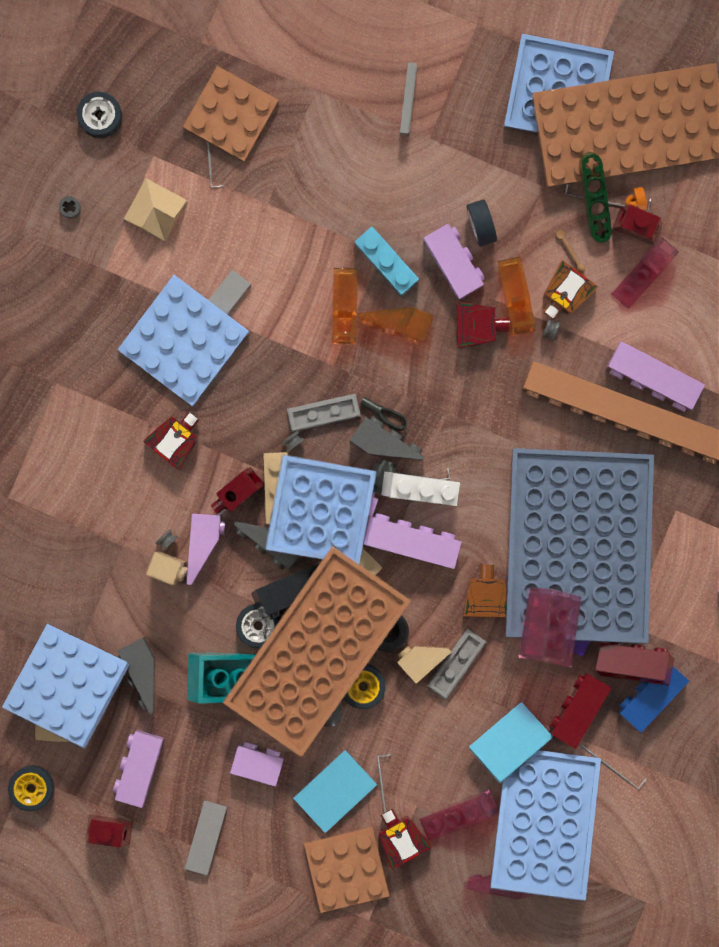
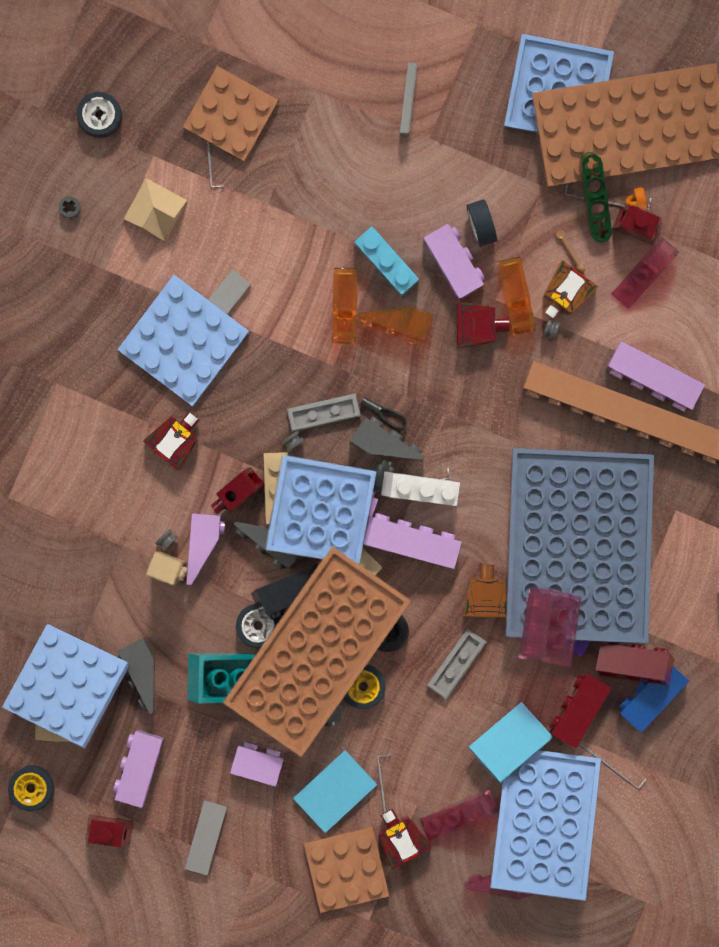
tan slope [397,646,451,683] -> none

